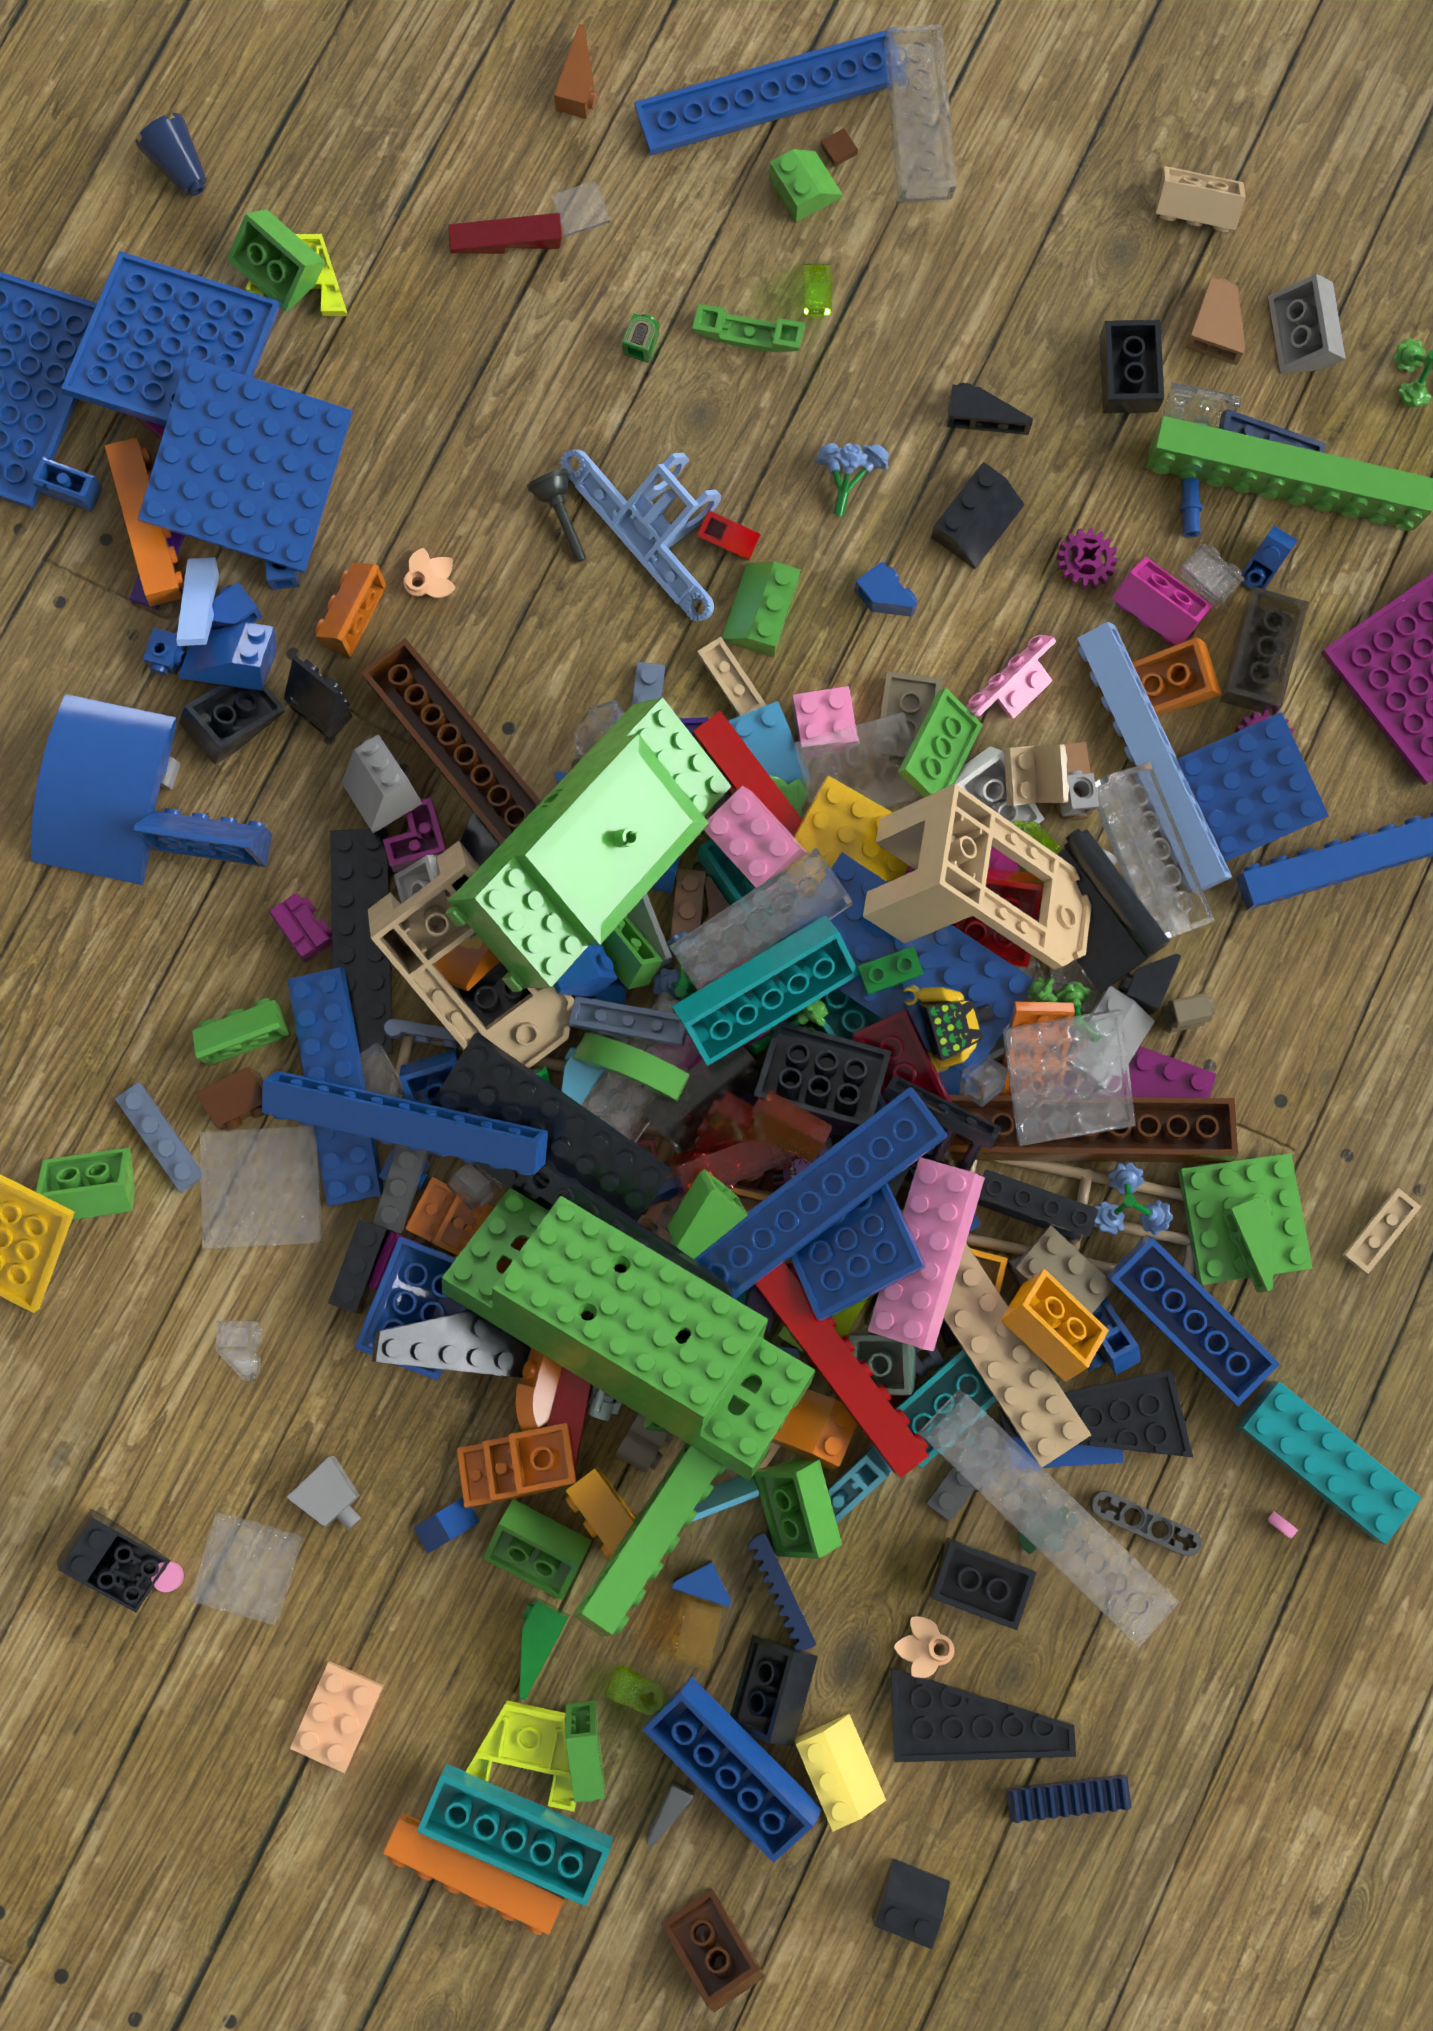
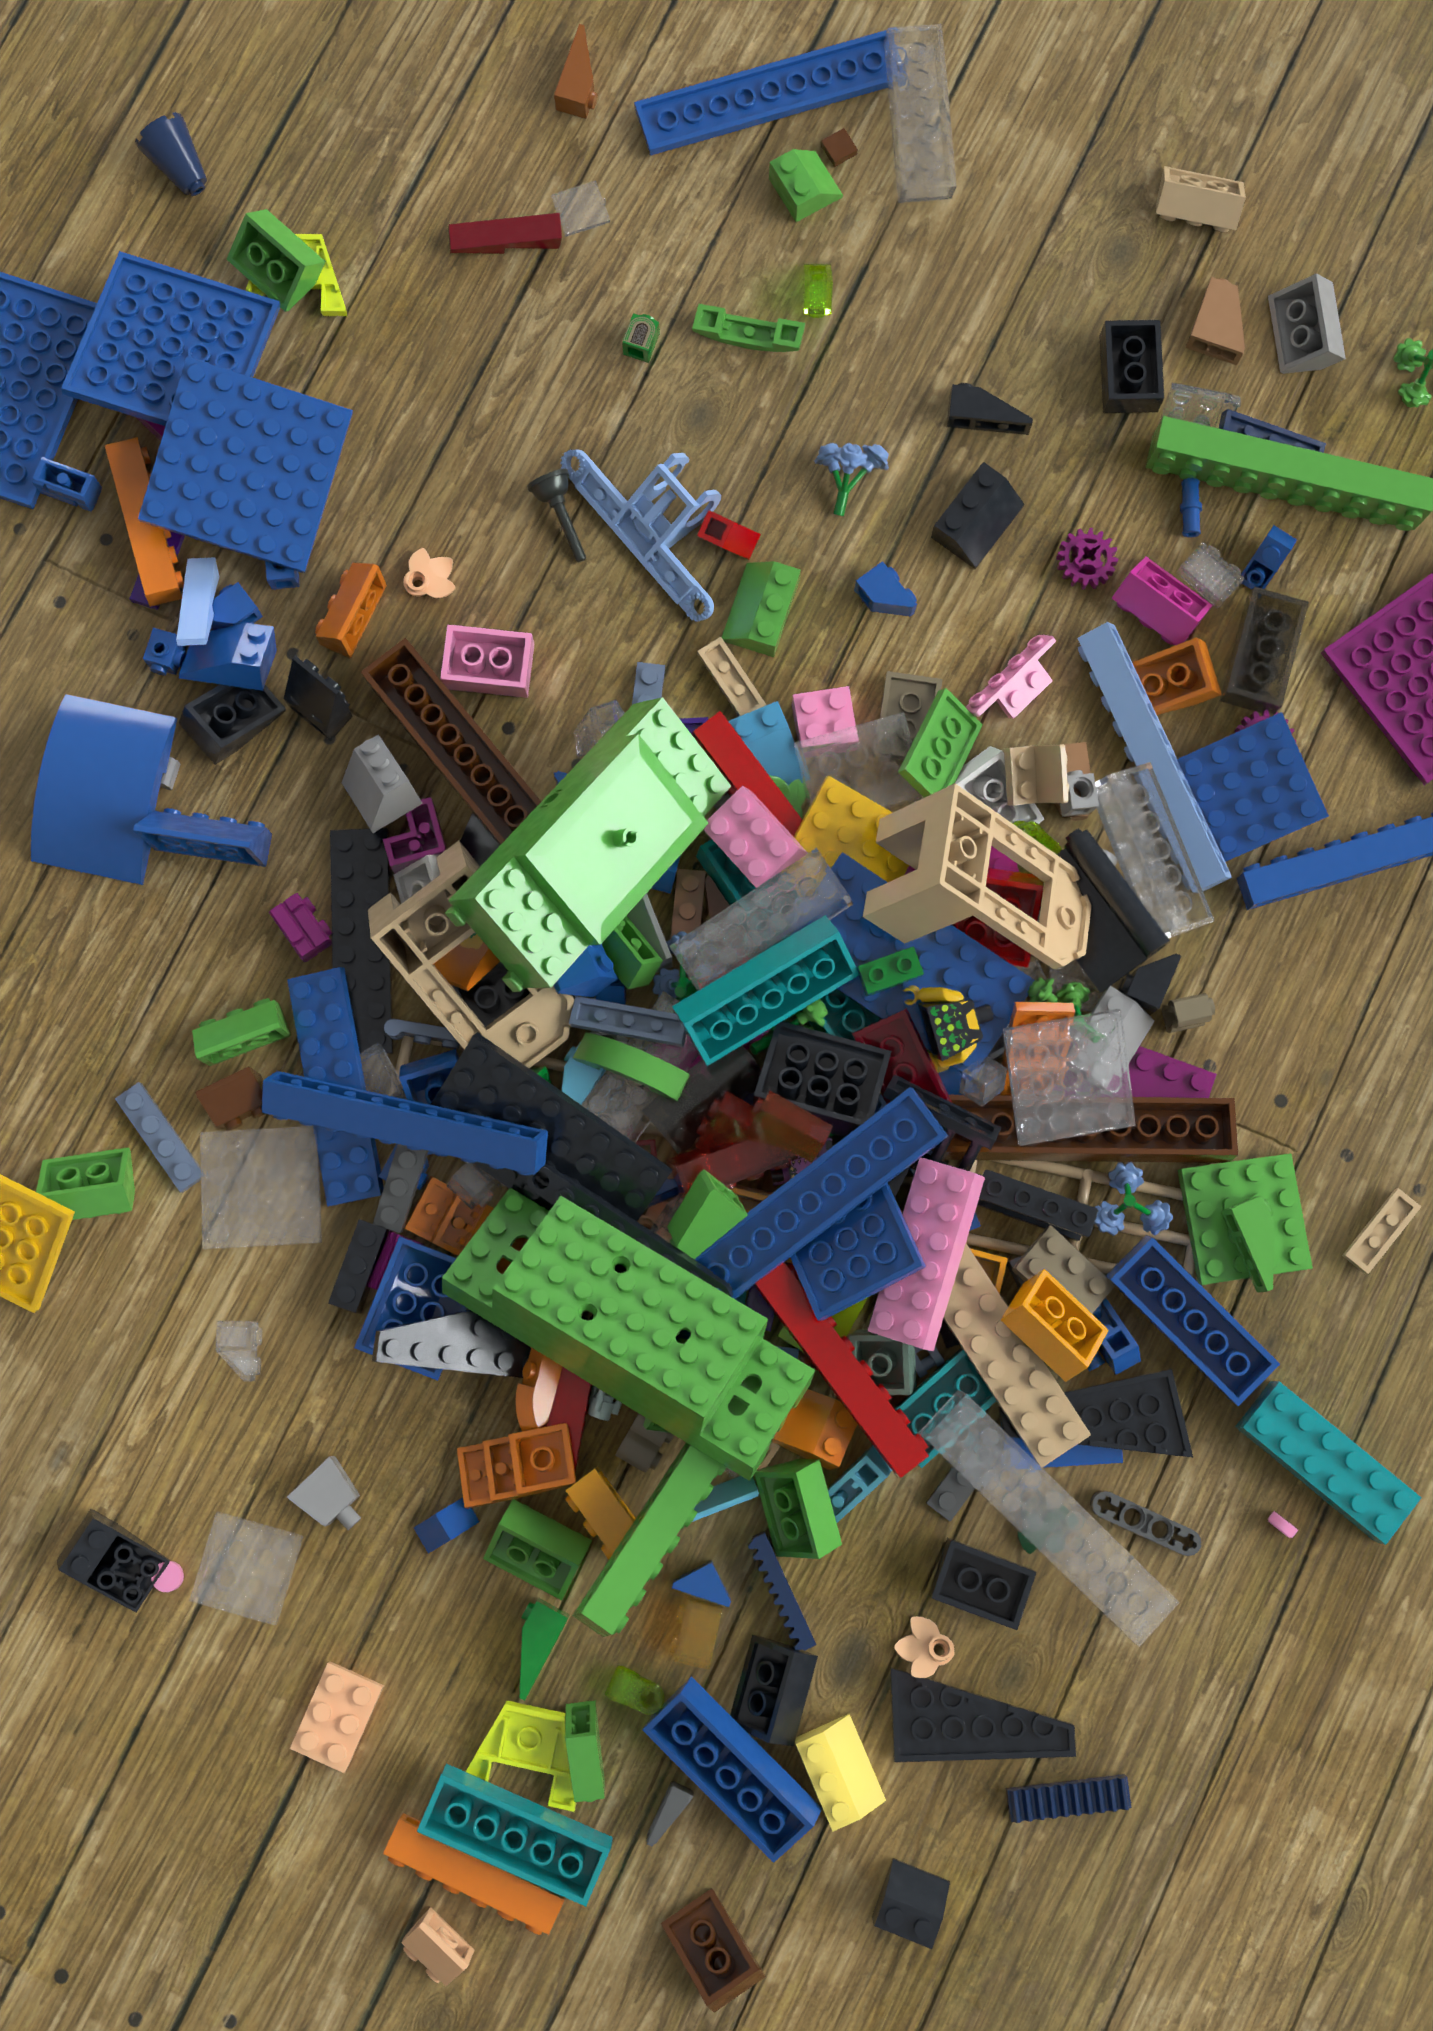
none -> light nougat slope [401,1907,474,1986]
none -> bright pink brick [440,625,534,698]

